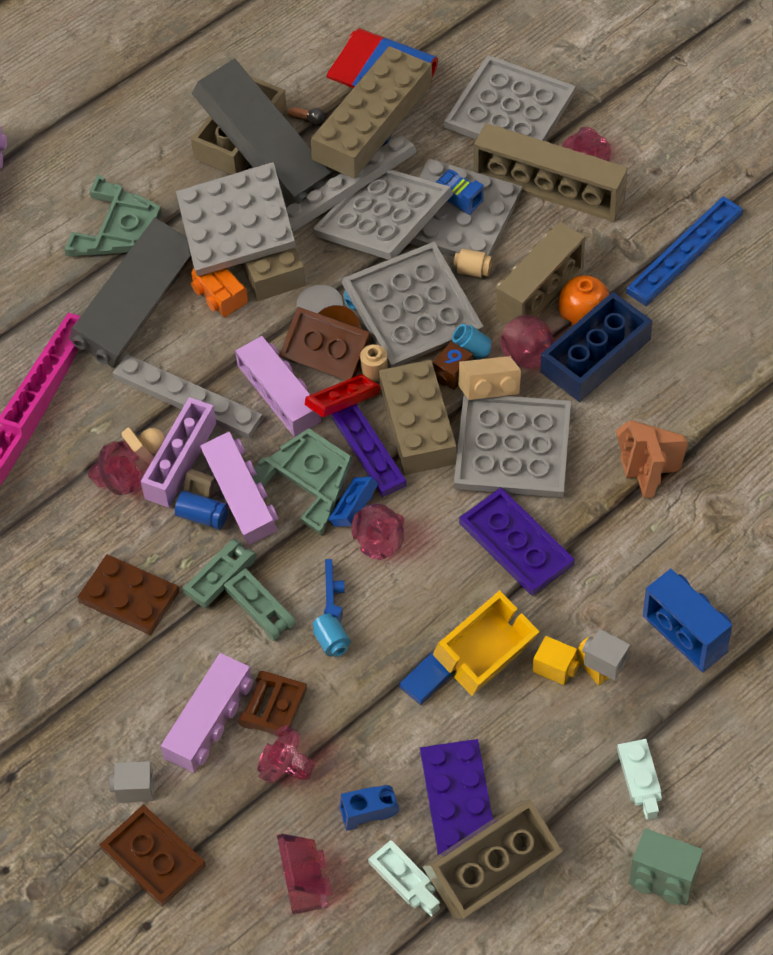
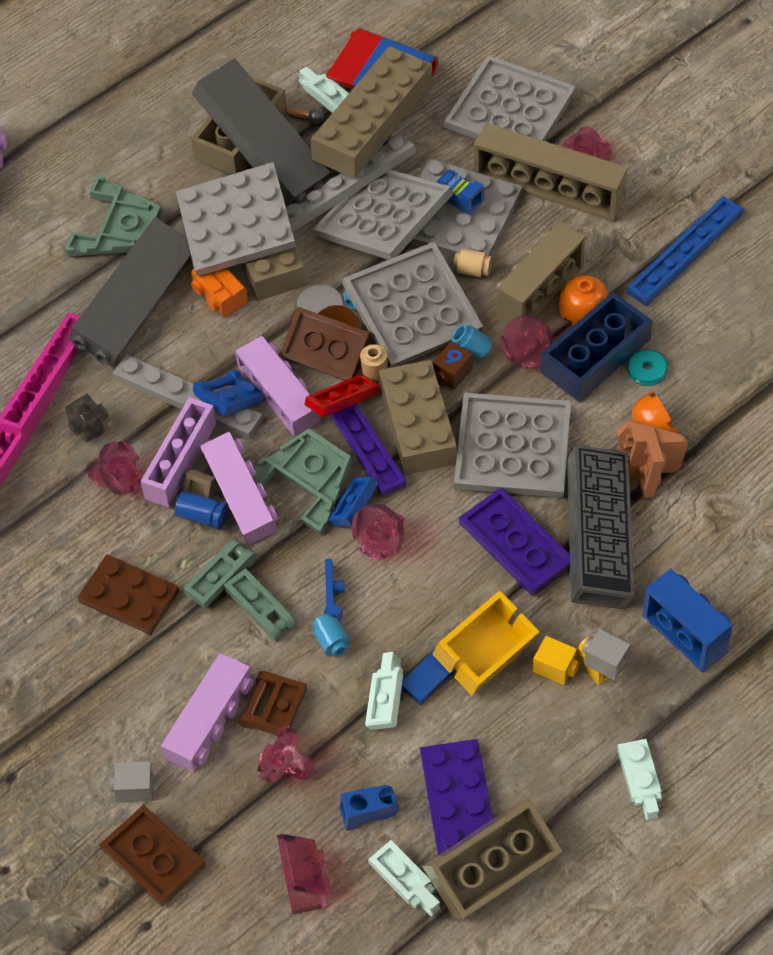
tan tile [121,427,165,466] -> none
tan brick [458,356,521,400] -> none
sand green brick [629,828,704,906] -> none
none -> clear smoke brick [65,393,108,443]
none -> blue plate [193,369,264,416]
none -> light aqua hinge [299,66,349,113]
none -> light aqua hinge [365,652,403,730]
none -> dark grey brick [567,445,634,610]
none -> teal piece [627,349,668,386]
none -> orange cylinder [631,391,679,434]

